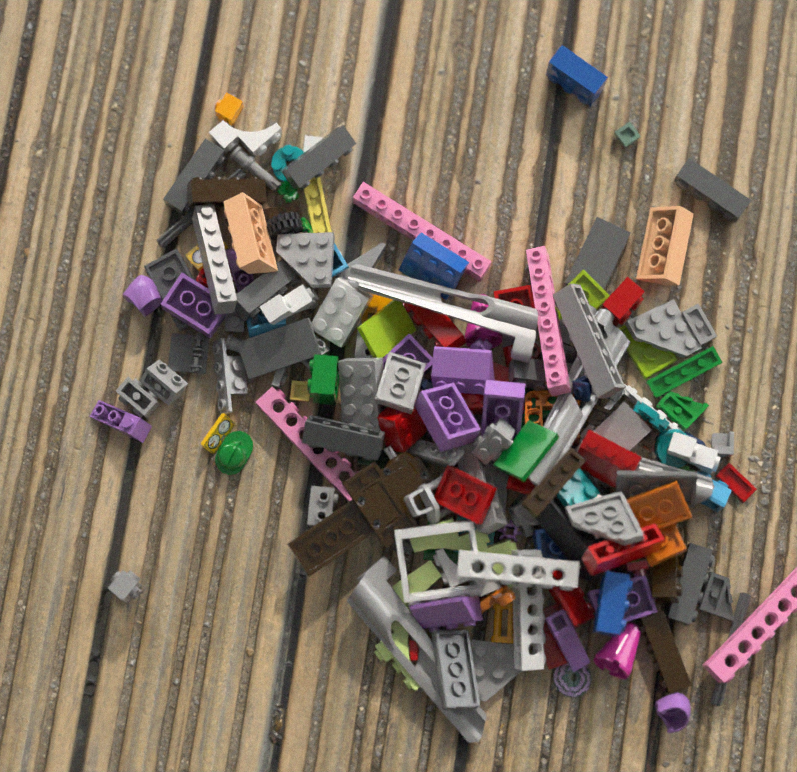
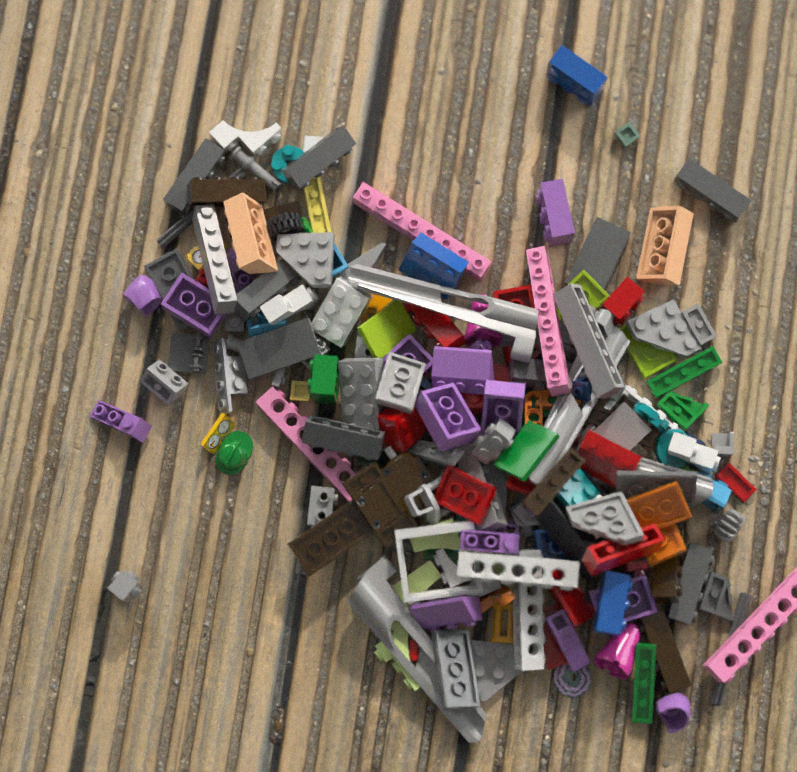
light grey brick [116,377,160,419] -> none
light orange brick [214,92,244,126] -> none
green plant [278,180,299,203] -> none
none -> medium lavender slope [460,530,519,554]
none -> medium lavender brick [535,179,575,247]
none -> green plate [632,643,656,724]
none -> light grey gear [715,509,745,543]

